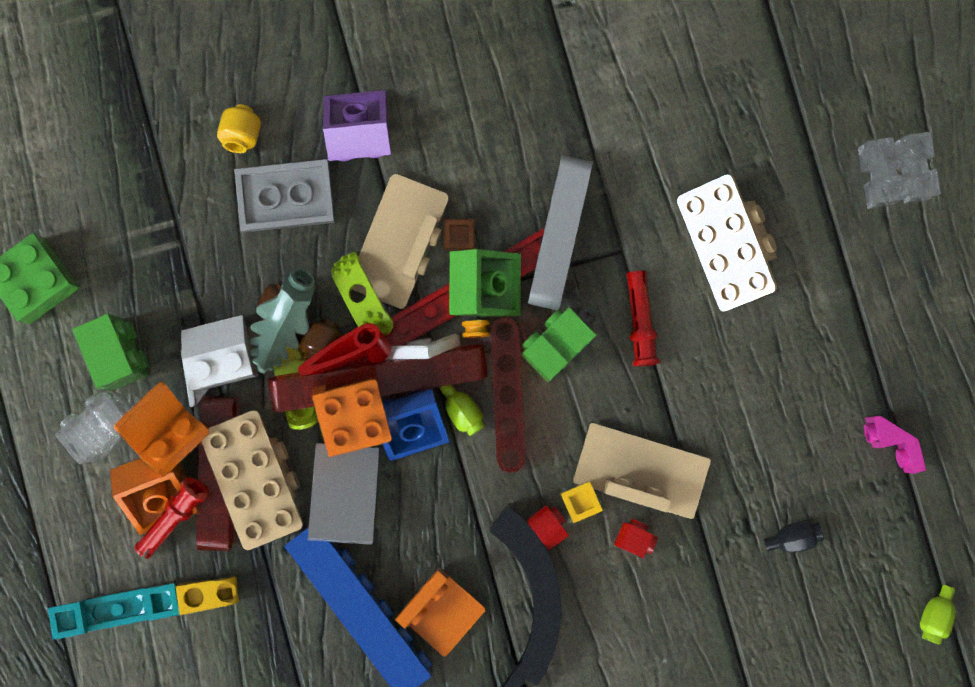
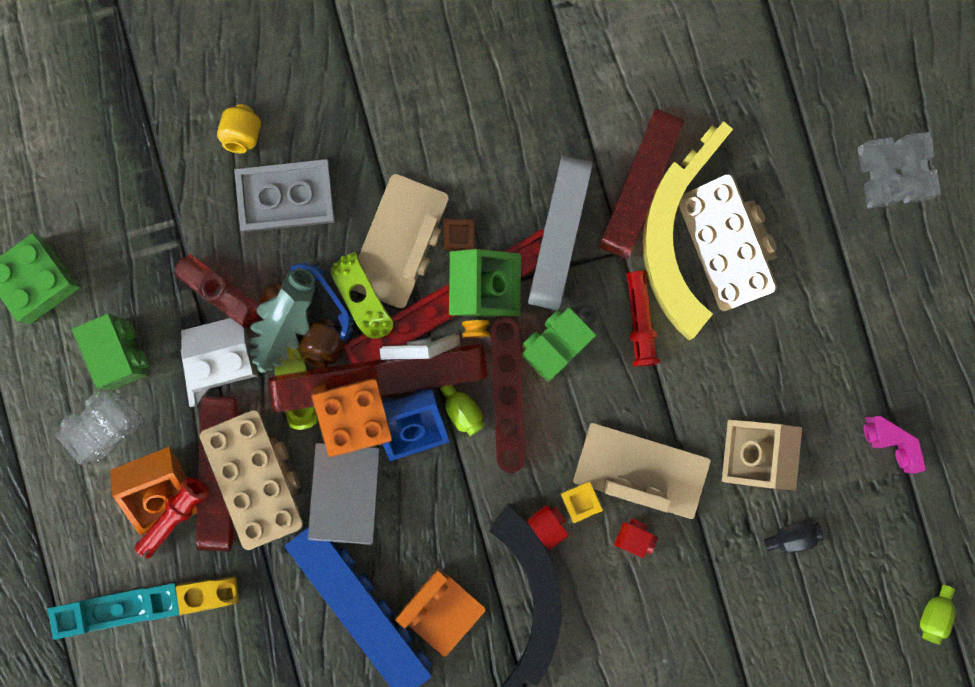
orange bracket [113,381,210,478] -> none
red piece [298,323,392,376] -> none
medium lavender slope [323,90,391,161] -> none
none -> clear red piece [174,254,259,329]
none -> blue piece [291,262,354,343]
none -> clear red beam [599,108,684,260]
none -> light yellow arch [643,121,733,340]
none -> tan slope [722,420,802,491]

